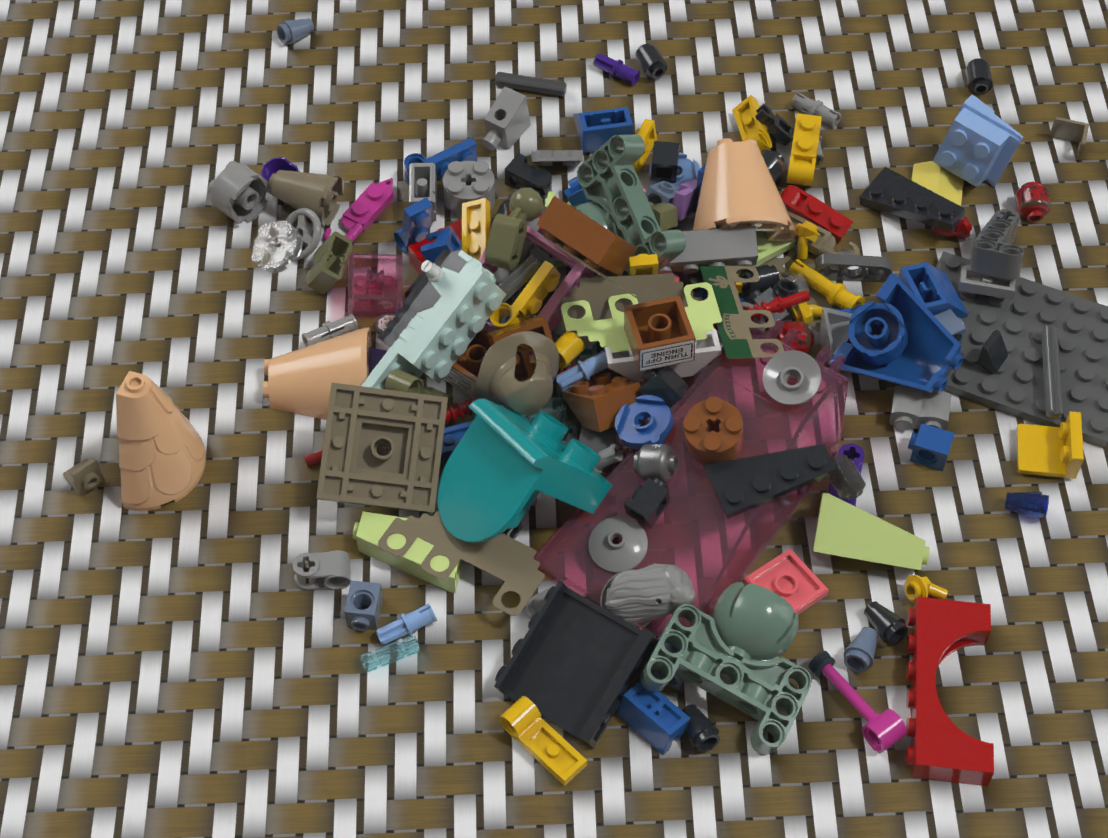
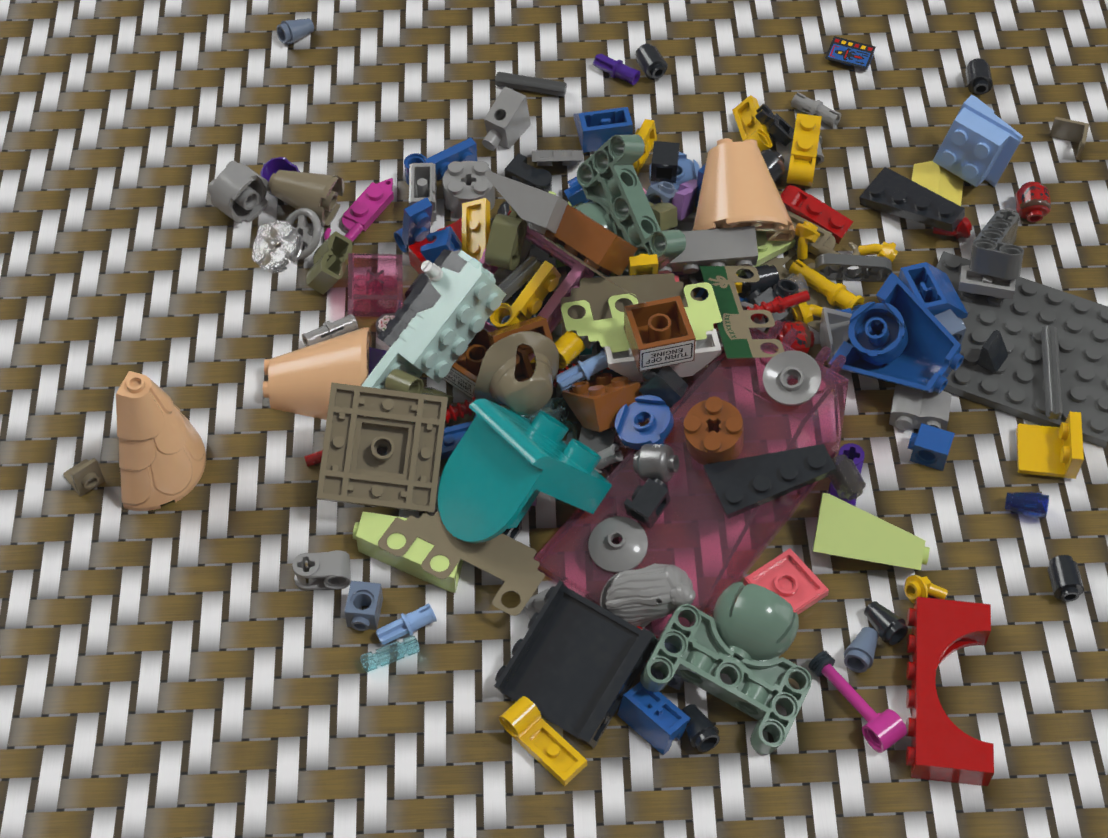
none -> light grey slope [485,170,568,235]
none -> piece [825,36,876,69]
none -> yellow plate [858,241,898,262]
none -> black brick [1047,555,1084,602]

